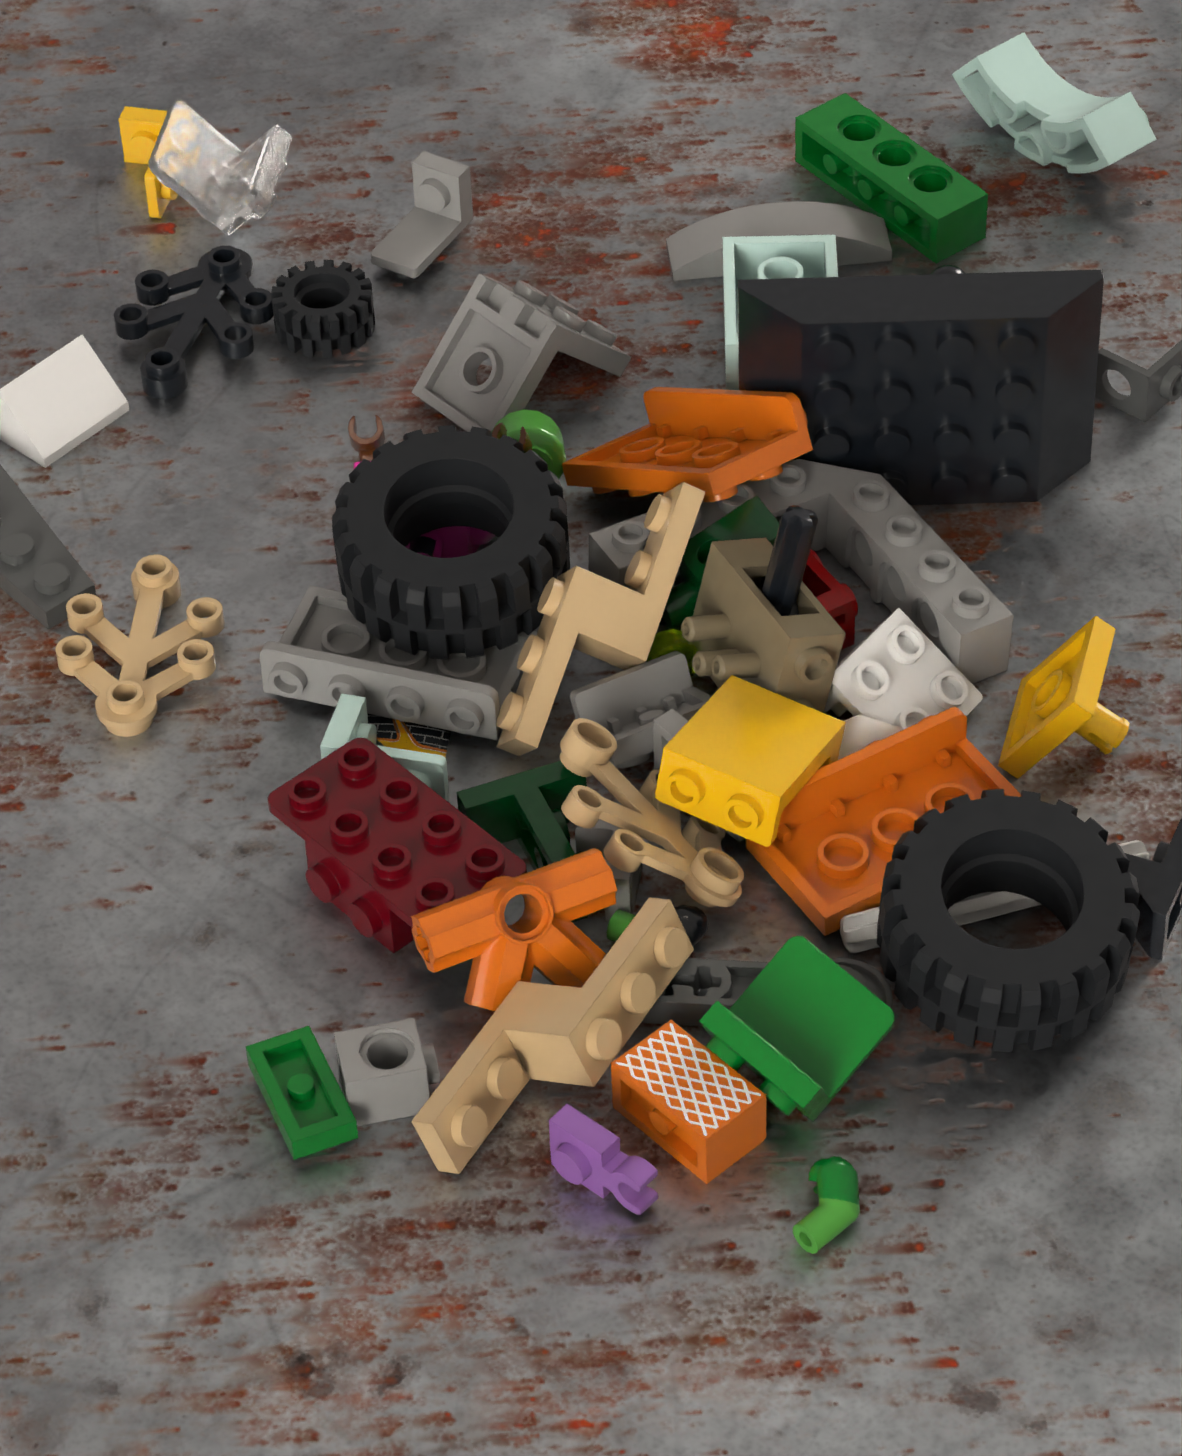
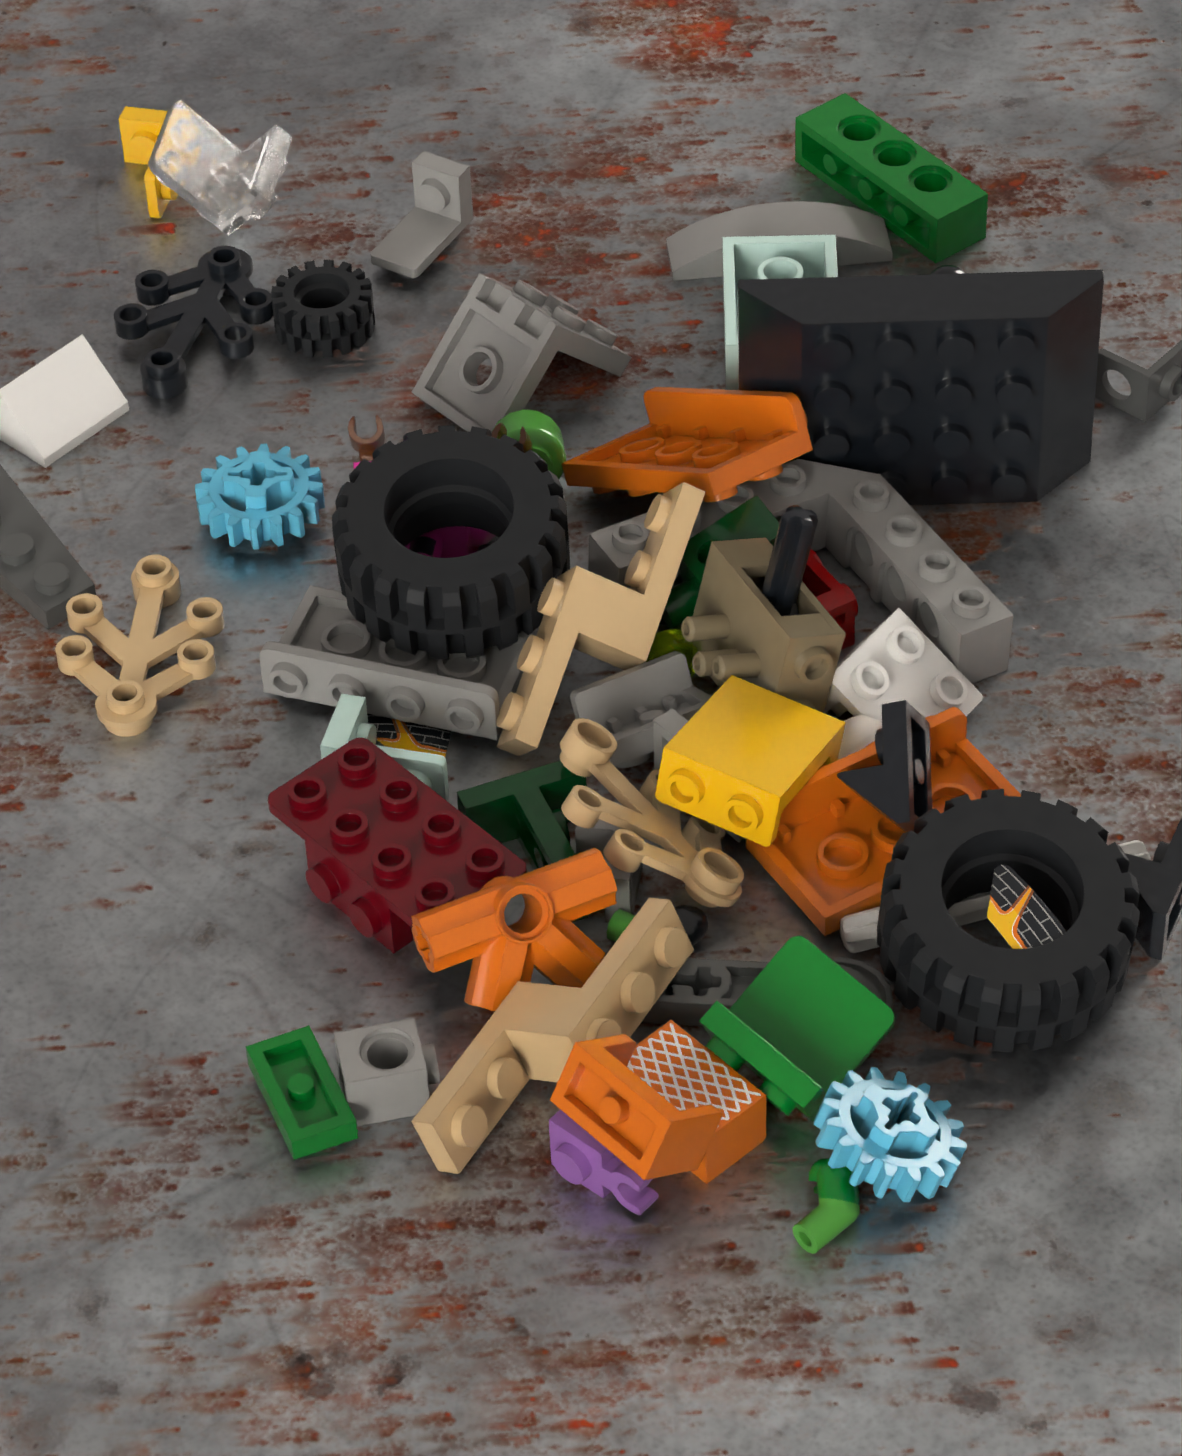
light aqua brick [952,32,1157,174] -> none
yellow tile [998,616,1130,779] -> none
none -> medium azure gear [195,444,325,550]
none -> orange panel [550,1034,722,1180]
none -> medium azure gear [813,1067,967,1202]
none -> black slope [837,700,932,832]
none -> sticker [987,864,1066,949]

